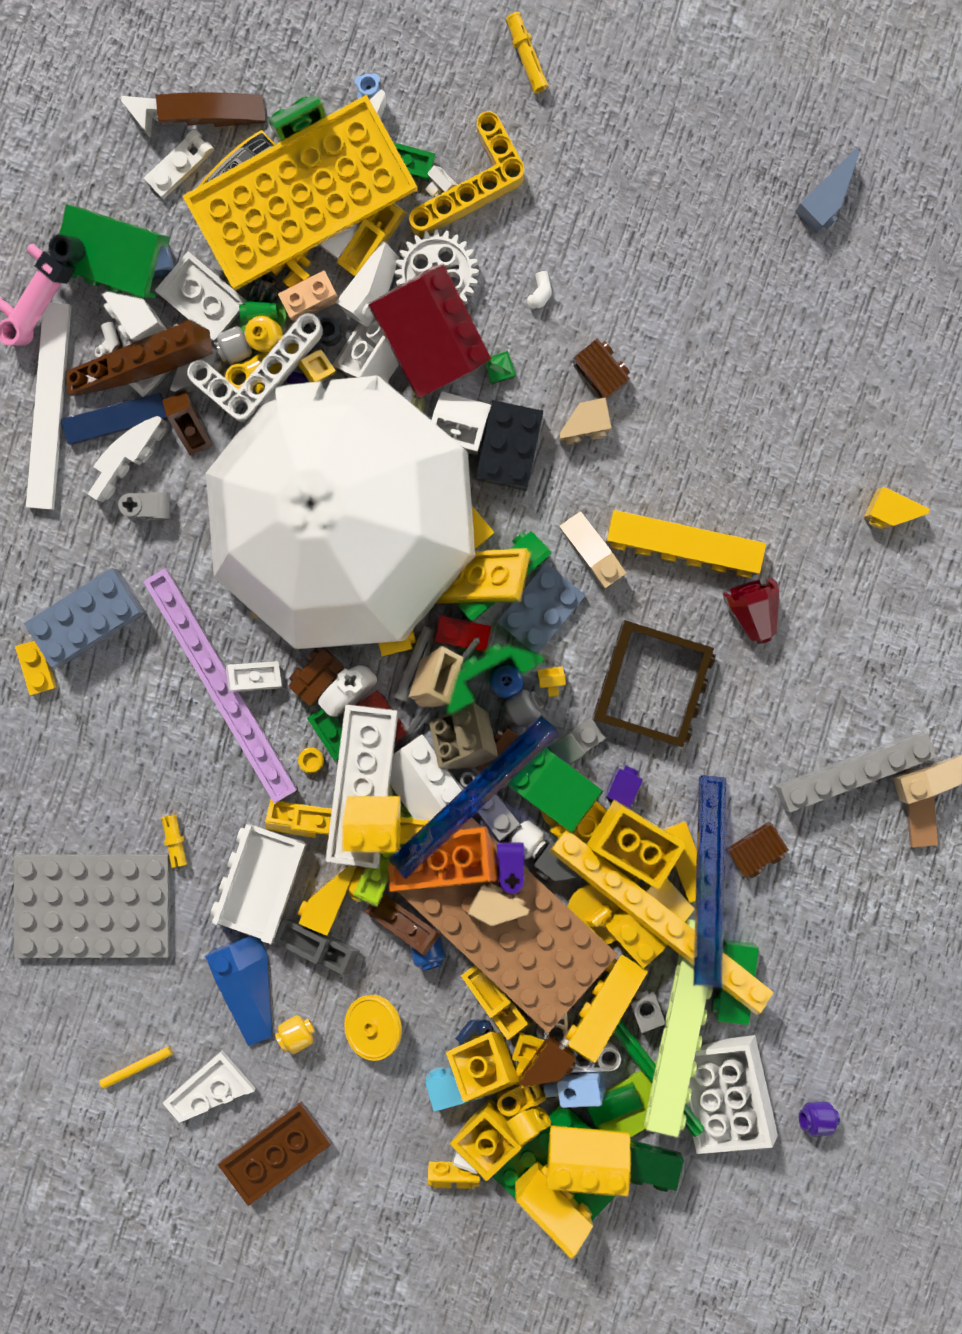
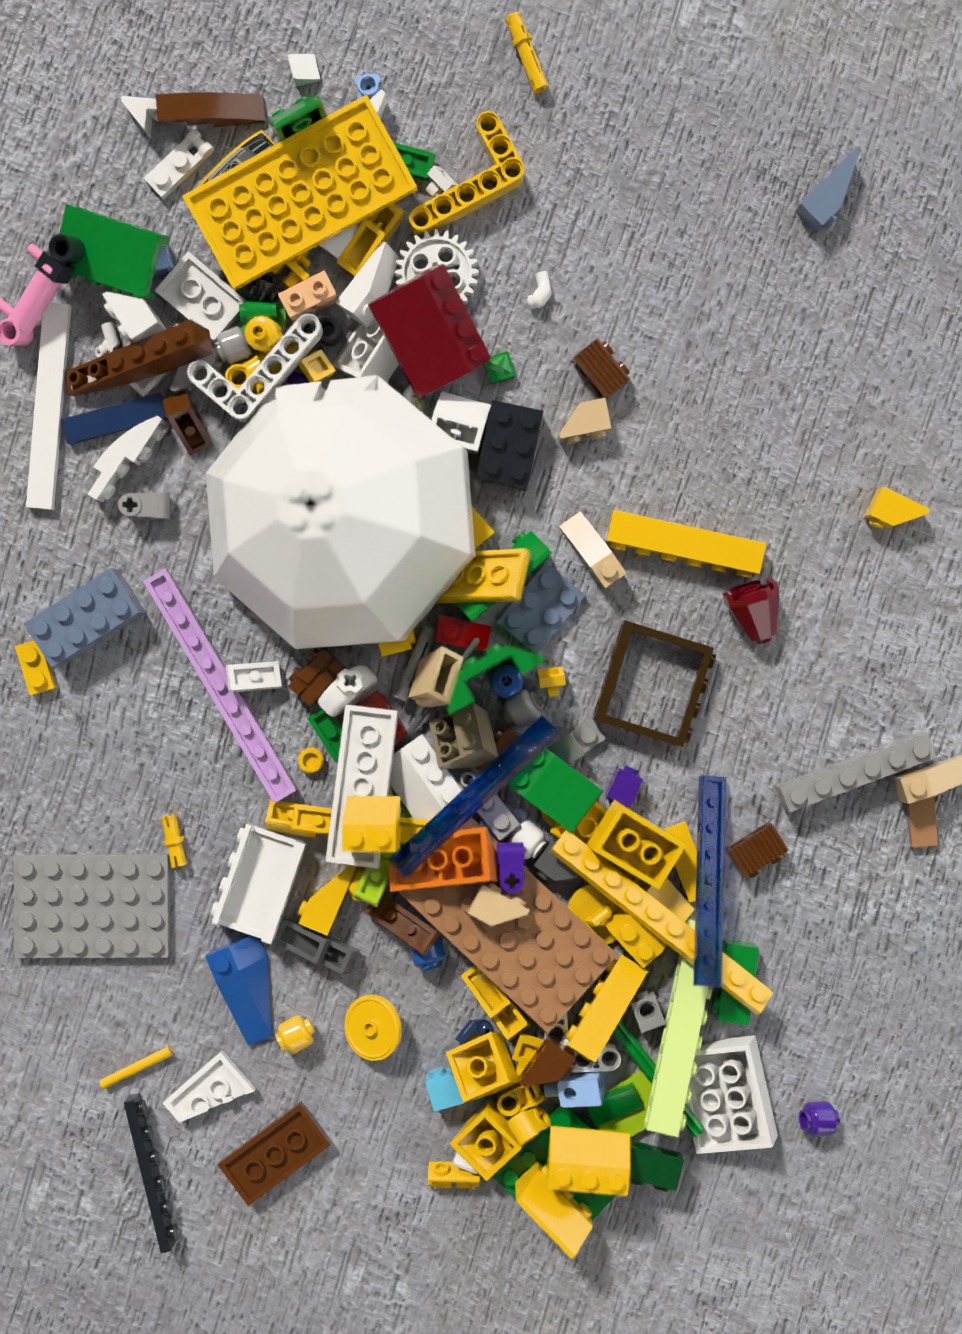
none -> black plate [124,1093,178,1253]
none -> white slope [288,54,321,87]

